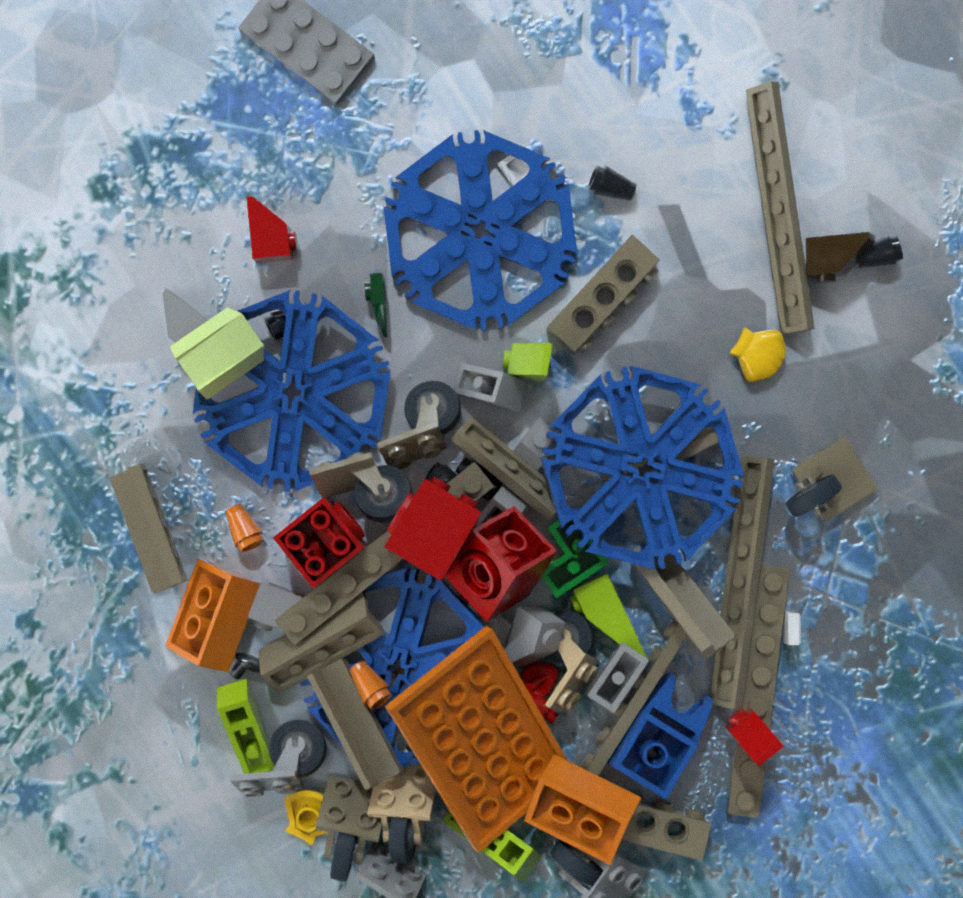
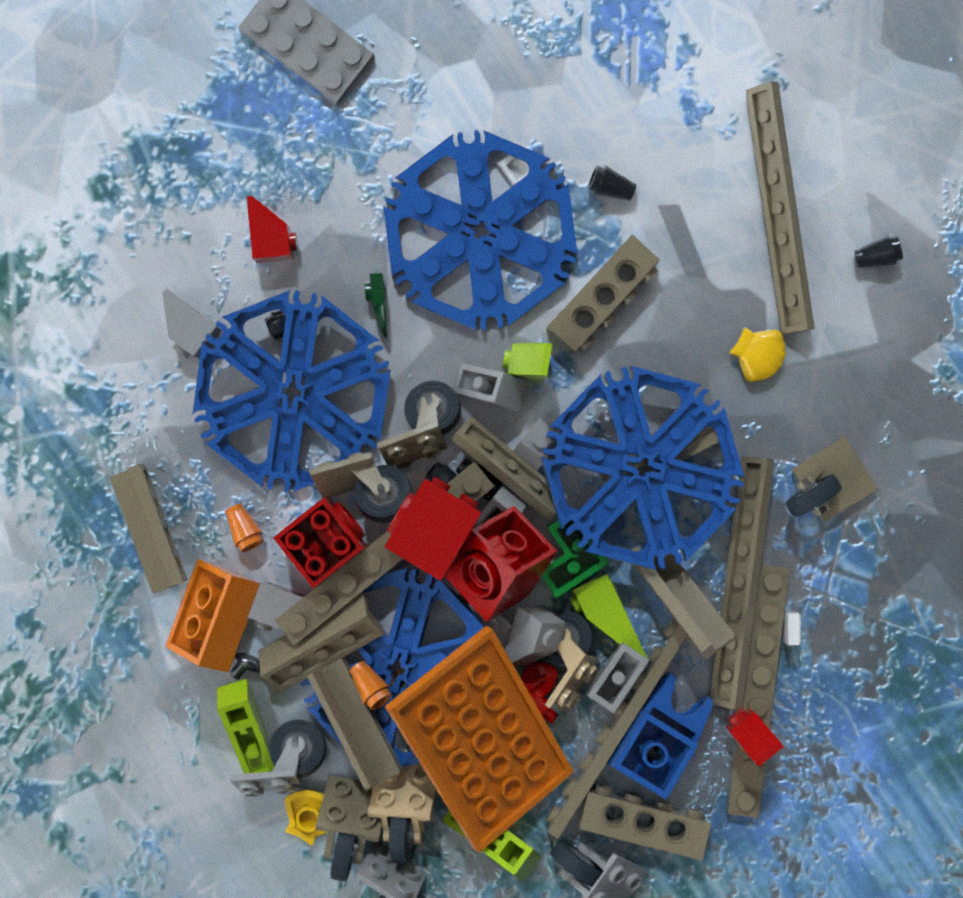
yellowish green slope [170,307,264,399] -> none
orange slope [524,754,641,865] -> none
dark brown slope [806,232,876,283] -> none

